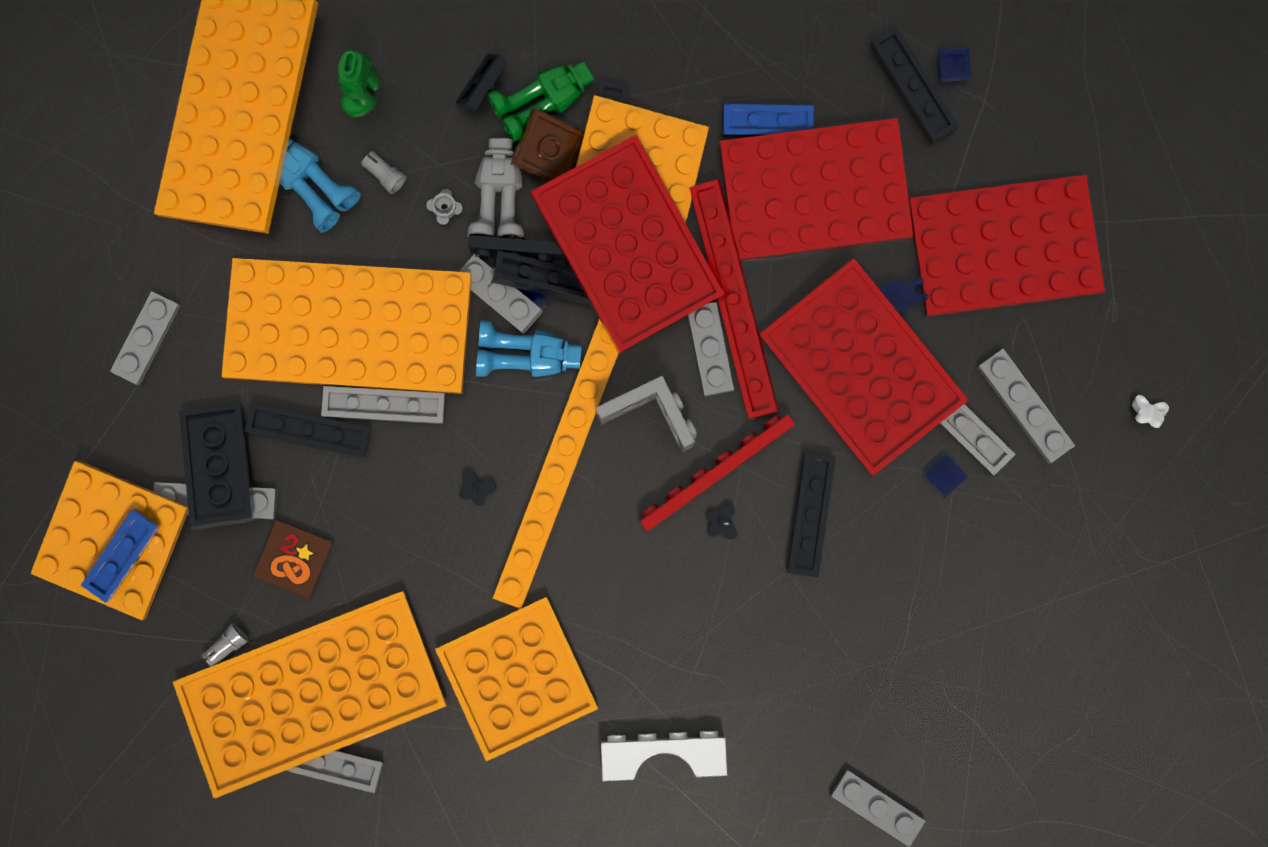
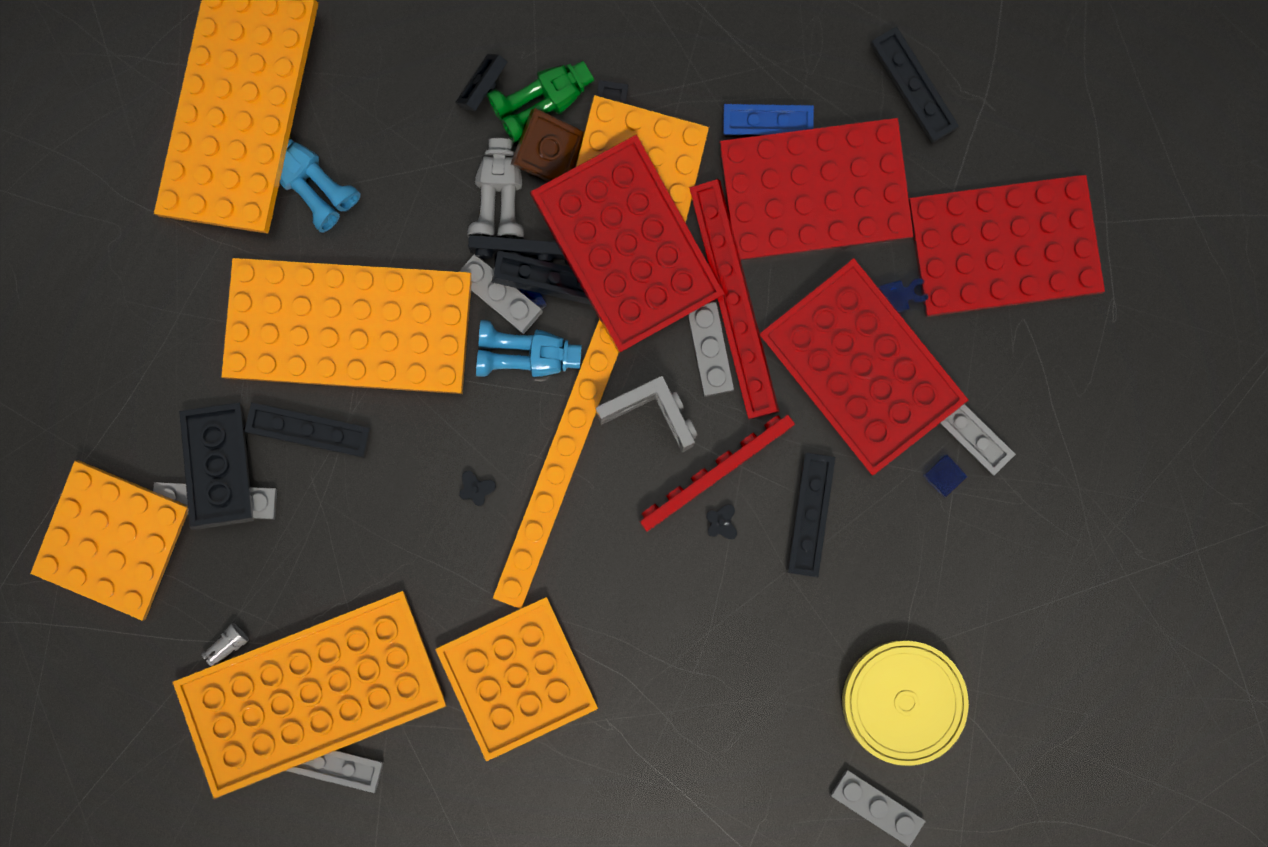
blue plate [81,509,161,603] -> none
light grey plate [110,291,181,386] -> none
reddish brown tile [252,520,334,599] -> none
light grey plate [321,386,446,424] -> none
green piece [338,51,380,117] -> none
light grey pin [361,151,407,194] -> none
light grey plate [427,189,463,225] -> none
white arch [601,731,727,781] -> none
clear blue plate [938,48,972,82] -> none
light grey plate [977,349,1075,464] -> none
white piece [1132,395,1169,428] -> none
none -> light yellow brick [842,641,968,766]

